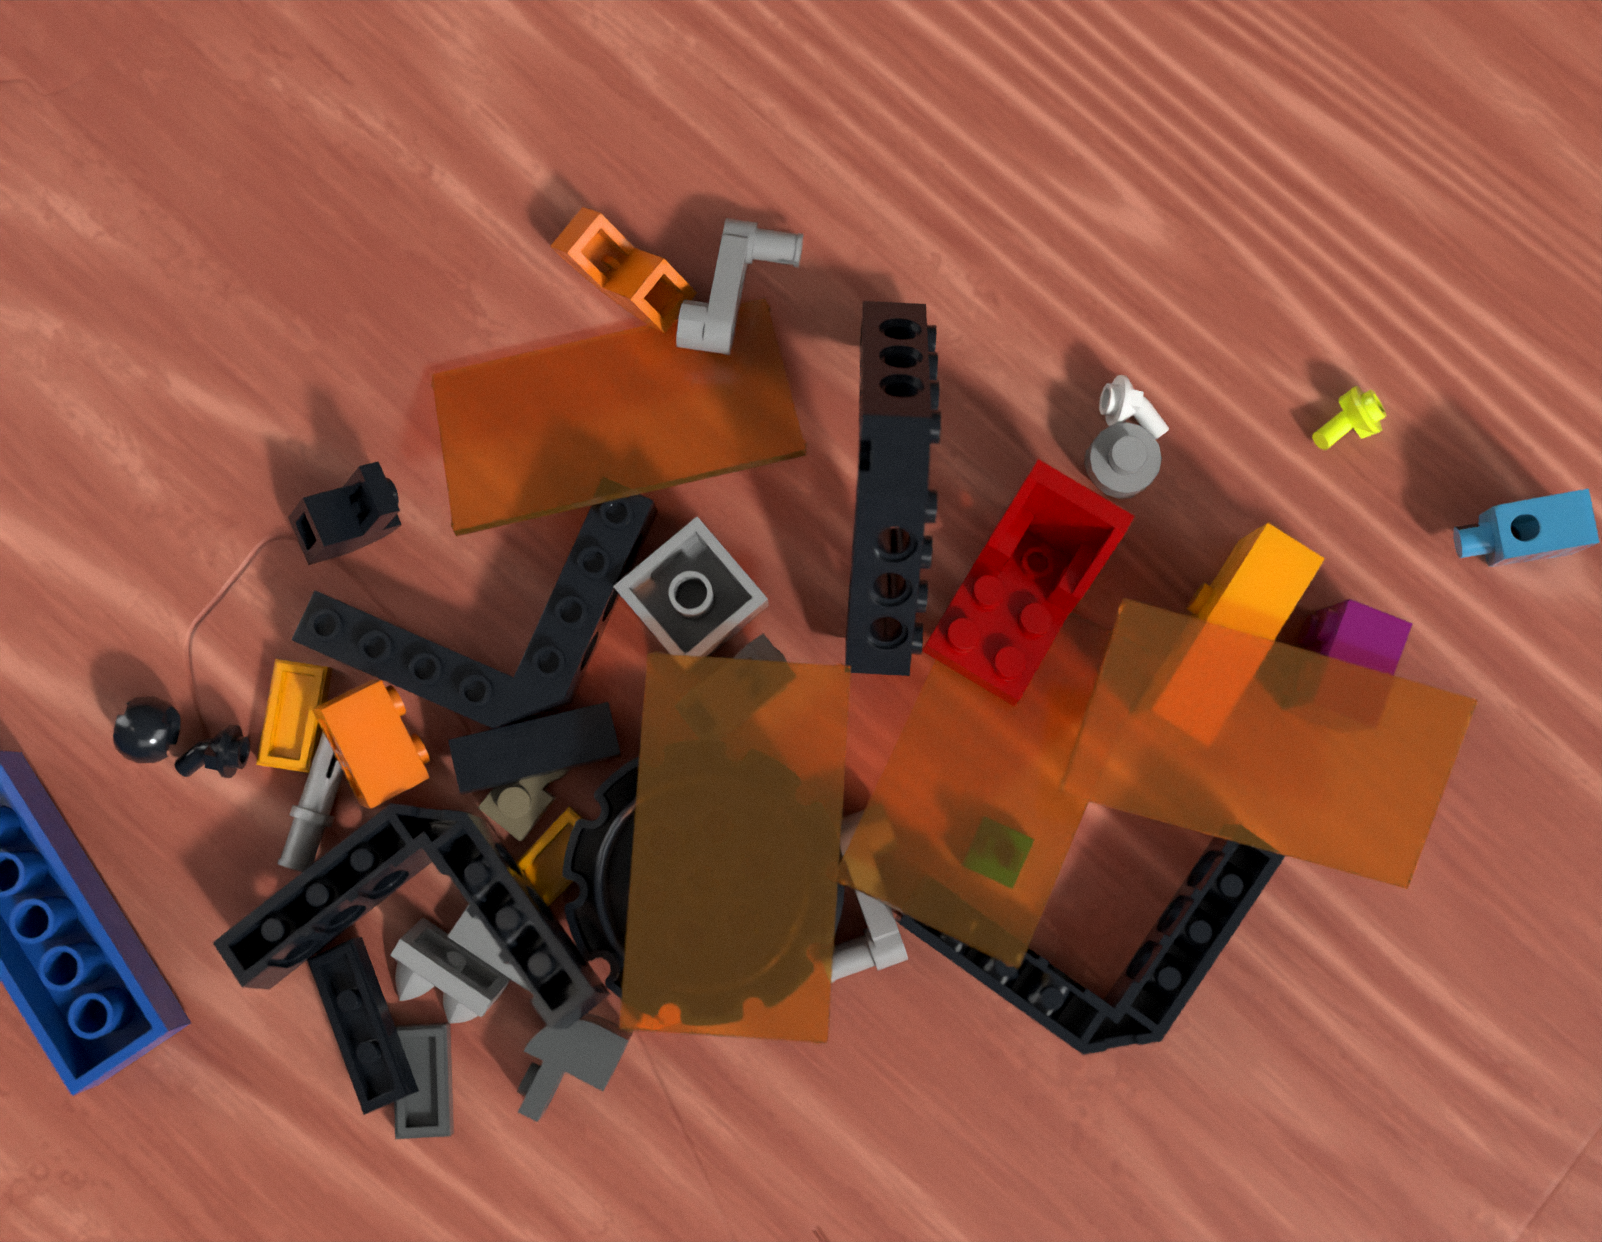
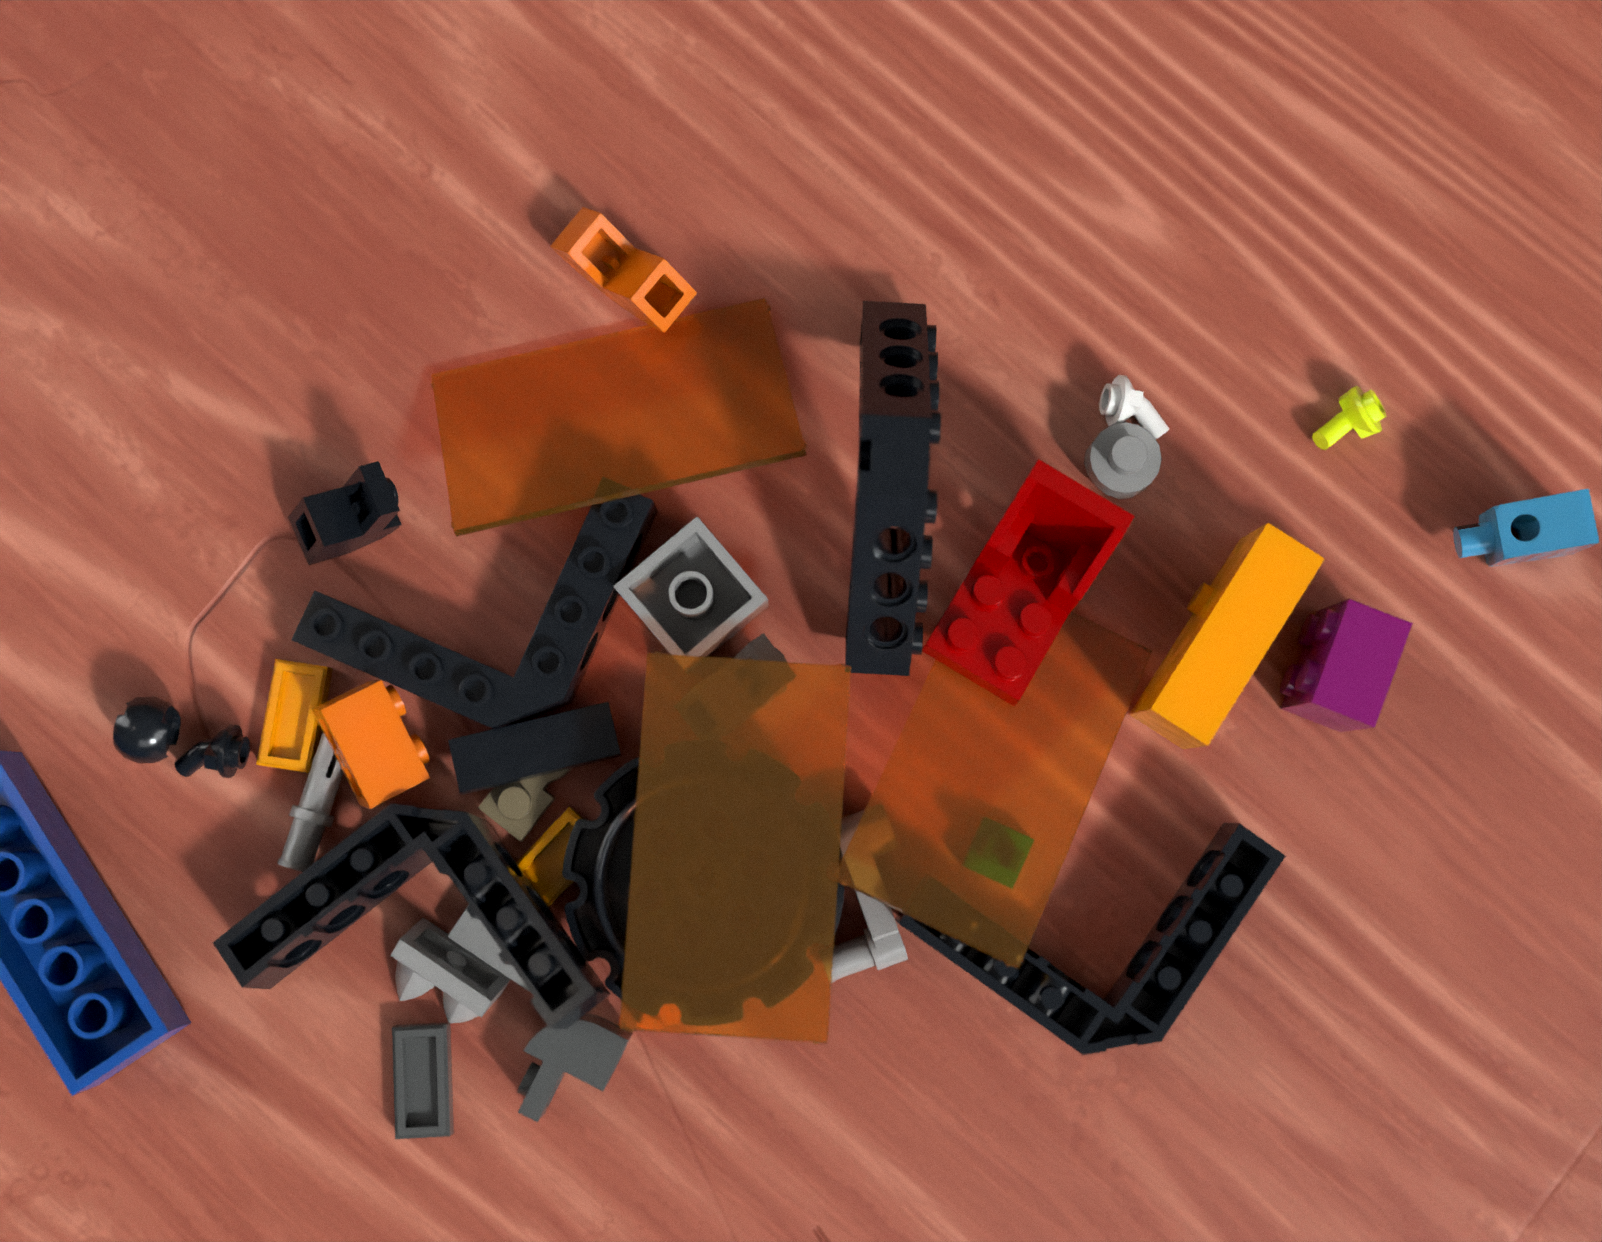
black tile [308,937,419,1115] -> none
light grey beam [676,218,804,355] -> none
clear orange piece [1060,597,1478,889] -> none

